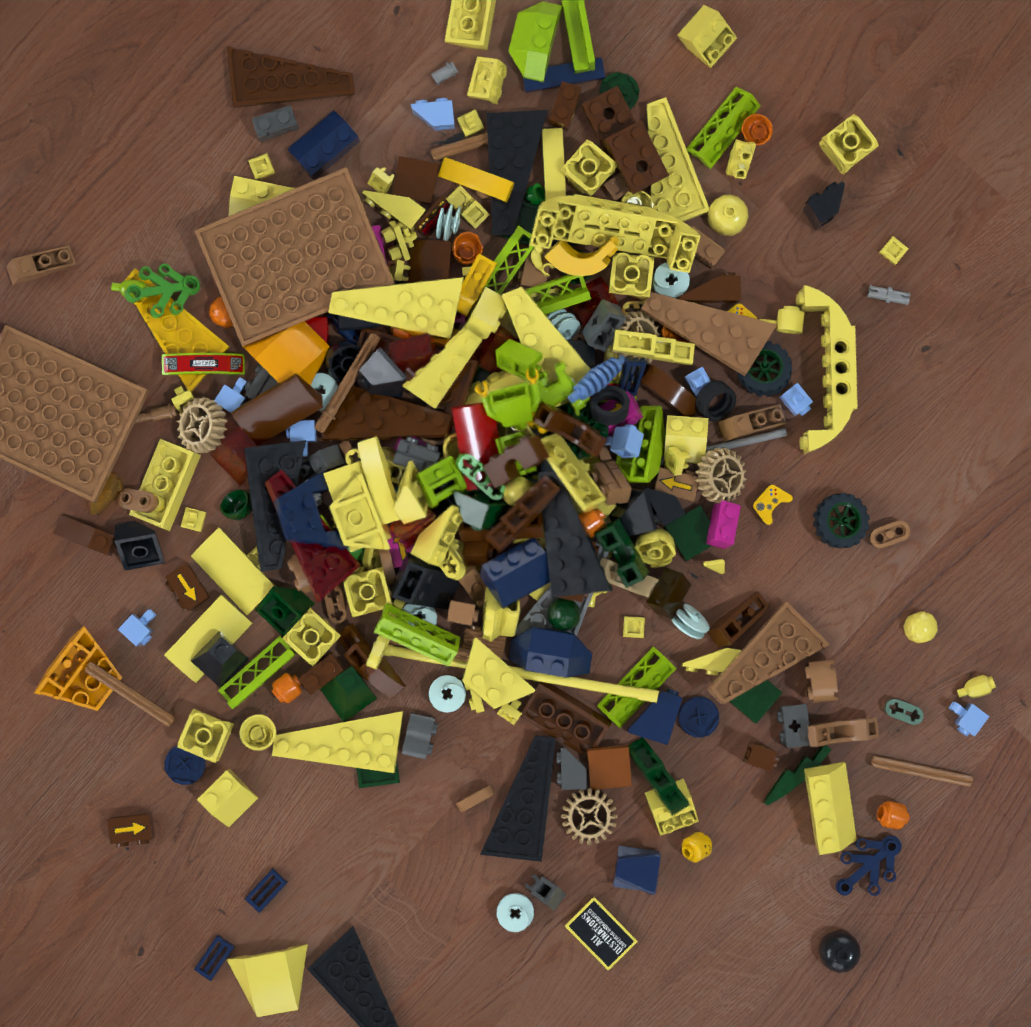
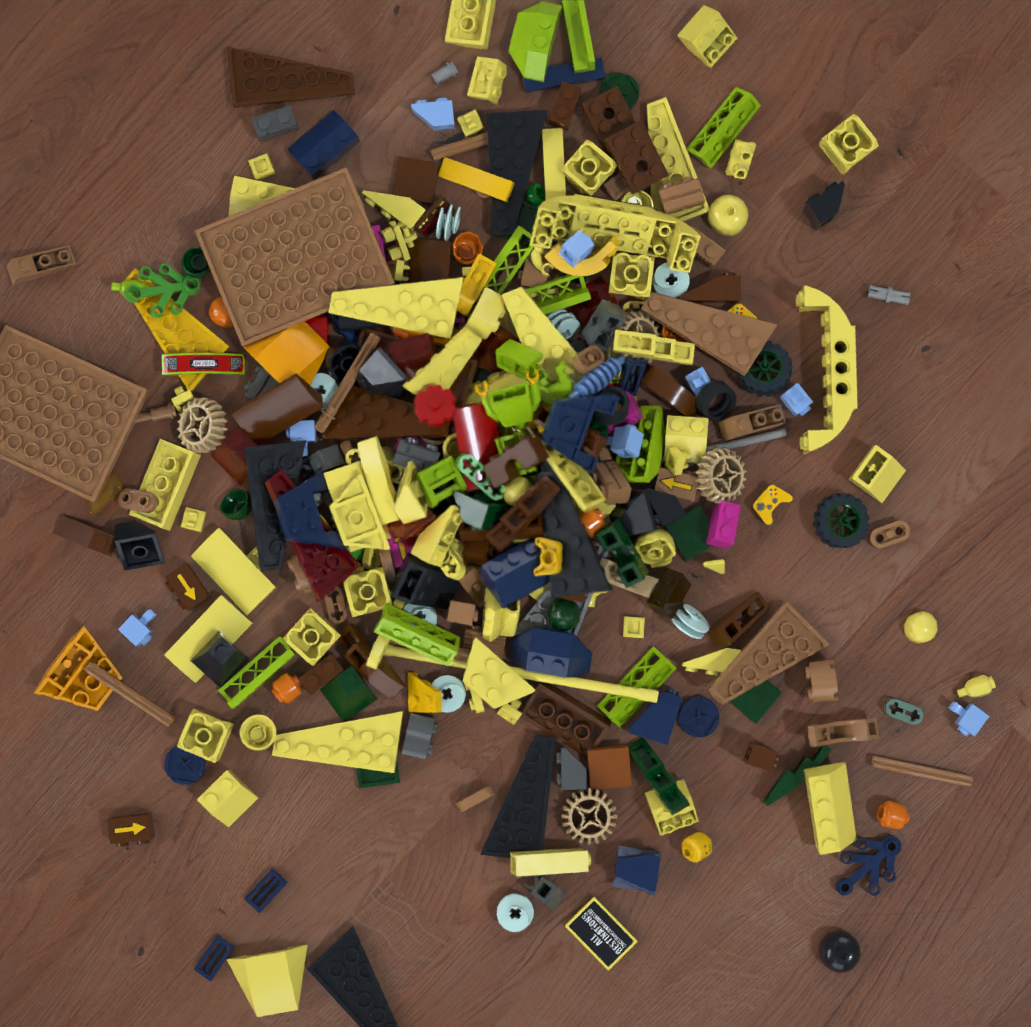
light blue brick [214,377,248,413] -> none
dark green slope [255,586,315,637] -> none
light yellow tile [367,167,394,194] -> none
light yellow slope [446,185,490,229] -> none
orange hair [741,114,773,146] -> none
light yellow piece [759,306,805,334] -> none
dark grey brick [777,703,810,748] -> none
light yellow tile [879,236,909,265] -> none
none -> dark green piece [181,247,211,279]
none -> yellow wing [408,672,442,713]
none -> red plant [414,385,456,427]
none -> light yellow brick [510,848,591,876]
none -> yellow piece [534,537,563,576]
none -> dark blue wing [541,395,620,474]
none -> light blue brick [559,230,594,268]
none -> medium nougat plate [572,345,605,374]
none -> medium nougat brick [658,176,705,215]
none -> light yellow slope [848,445,906,504]

